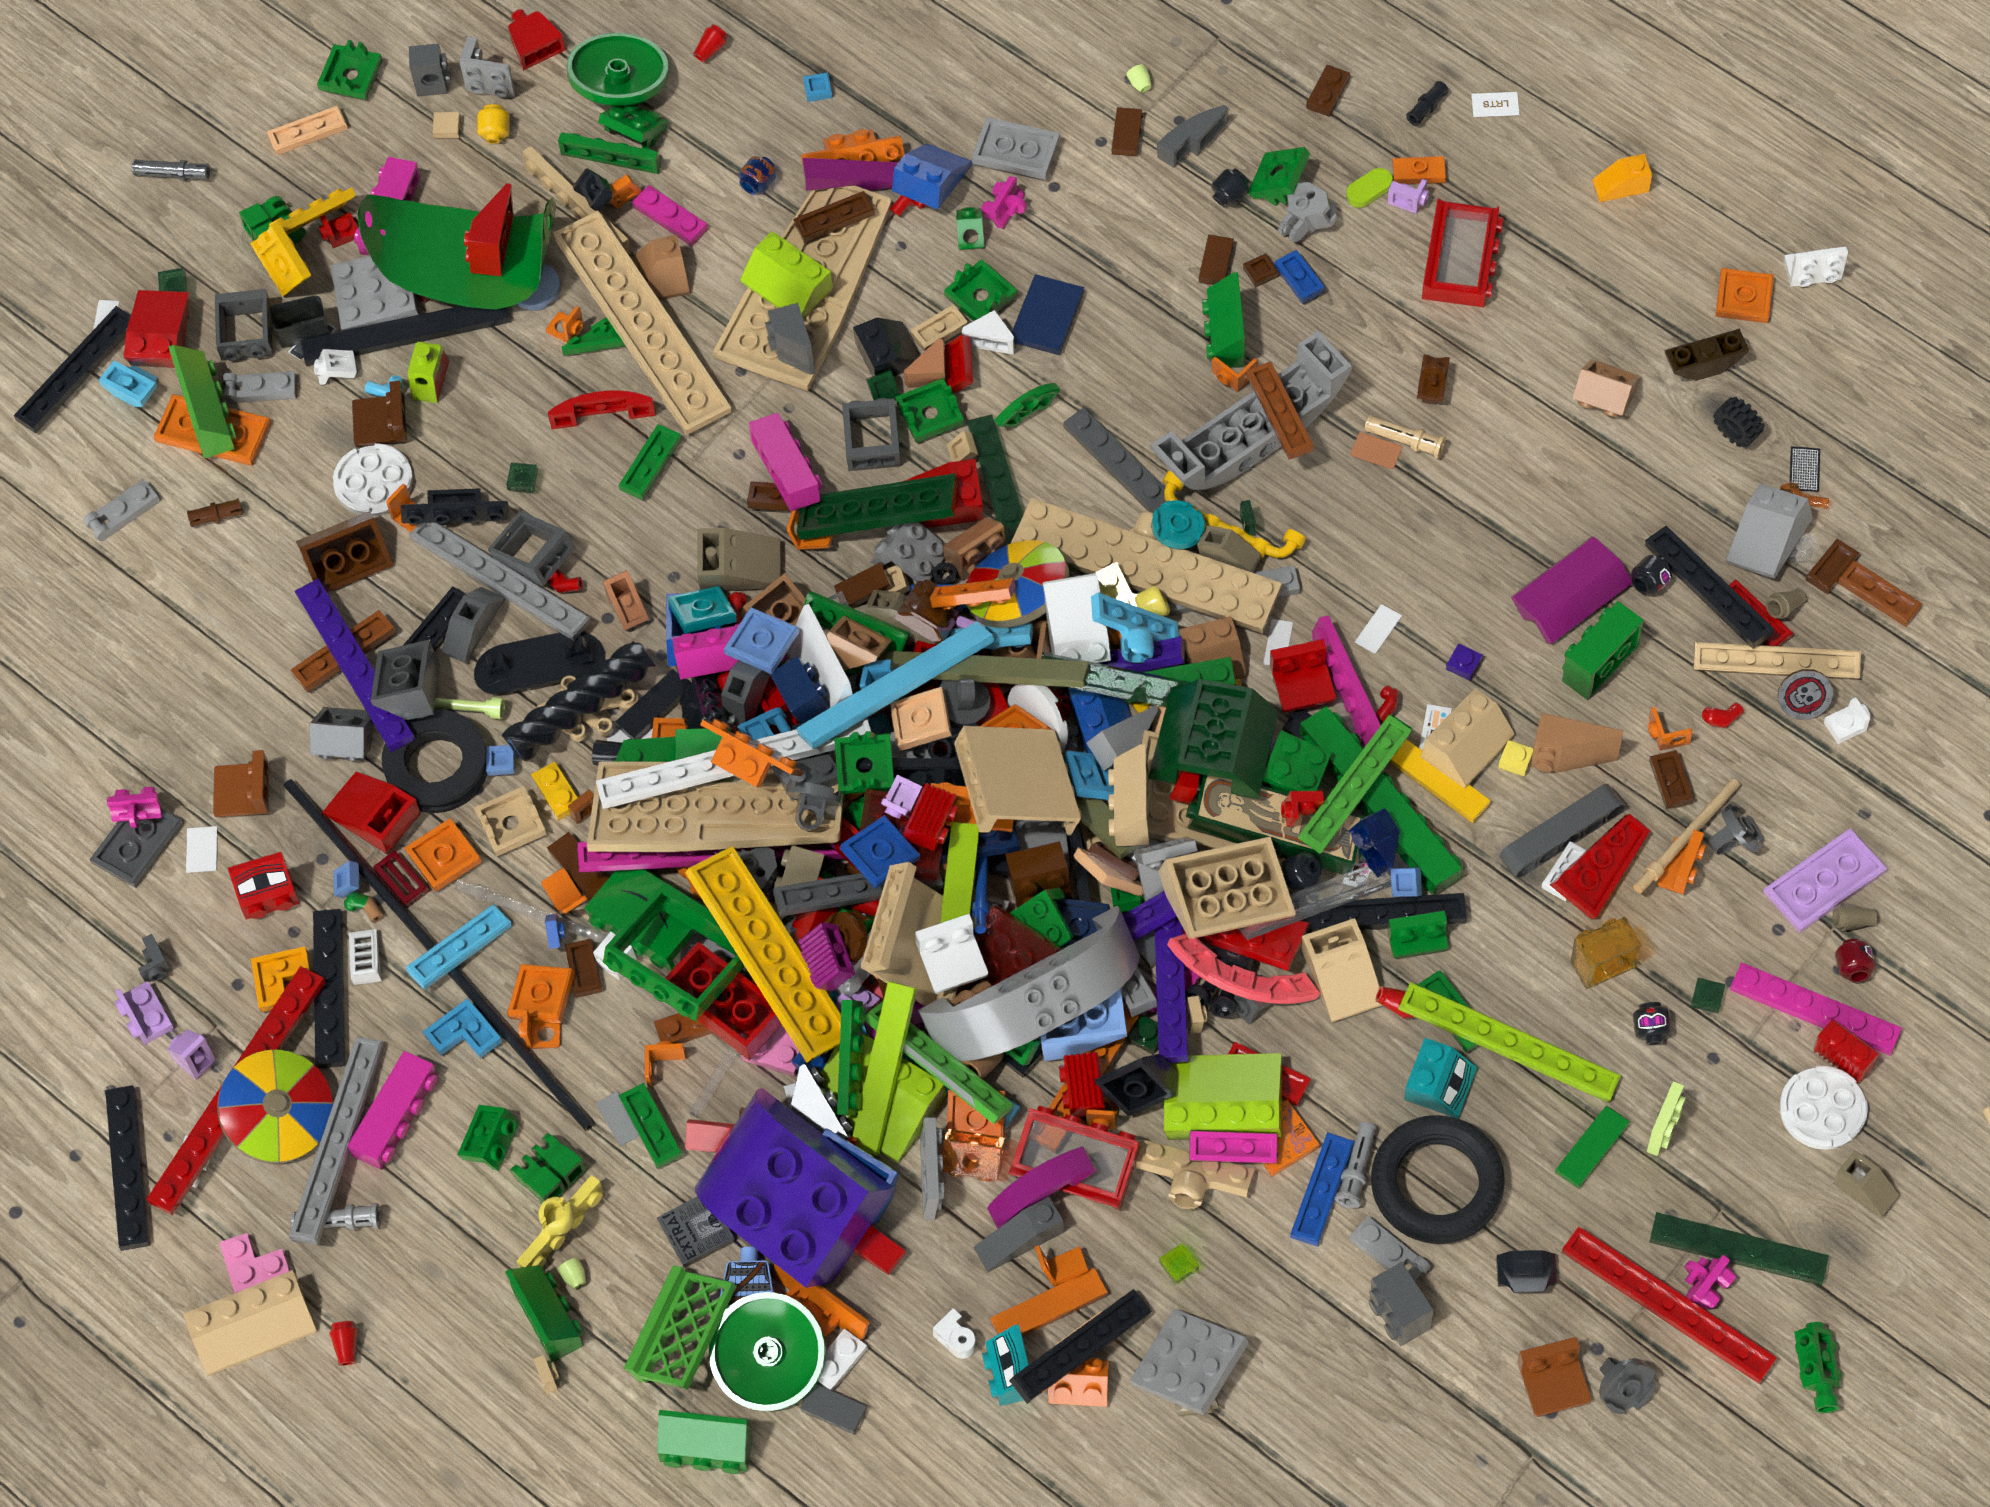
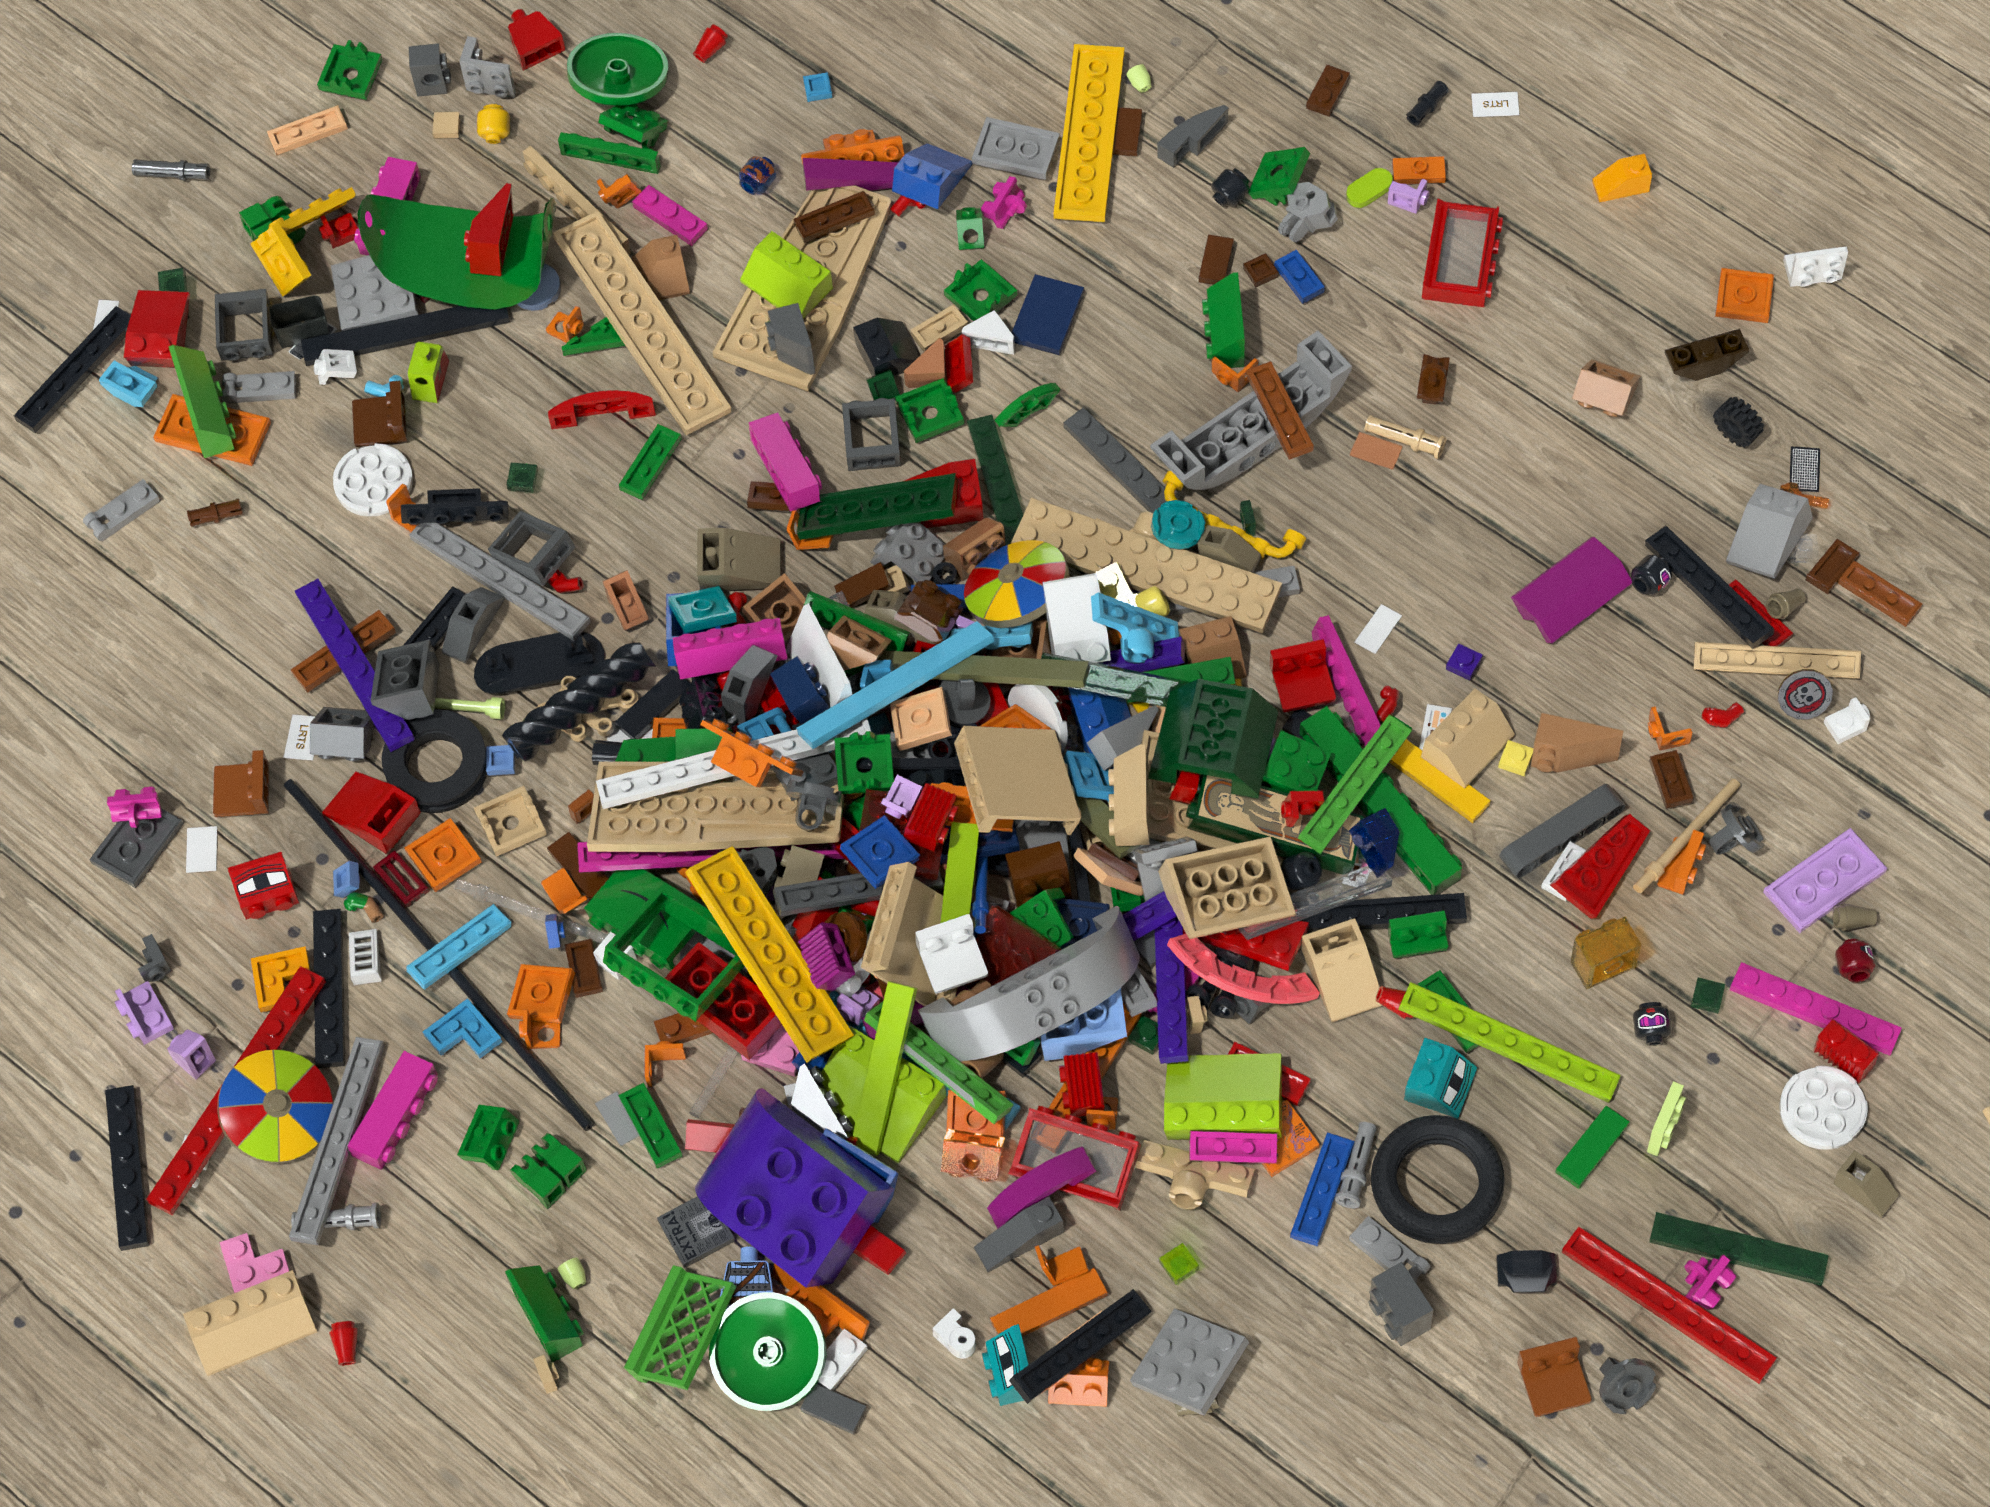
reddish brown slope [296,511,394,593] -> none
light yellow plate [516,1175,604,1268] -> none
yellow plate [531,761,578,821] -> none
black bracket [573,168,613,211] -> none
slope [657,1410,753,1474] -> none
medium blue plate [724,607,799,674] -> none
green plate [837,1000,866,1116] -> none
light grey plate [920,1118,944,1220] -> none
orange plate [930,578,1016,609] -> none
tan plate [946,430,978,462] -> none
black slope [1095,1054,1176,1117] -> none
white sticker [1263,619,1293,665] -> none
medium blue plate [1390,867,1422,897] -> none
green brick [1562,601,1644,700] -> none
green brick [1794,1322,1842,1413] -> none
none -> white sticker [284,715,315,760]
none -> yellow plate [1053,44,1125,222]

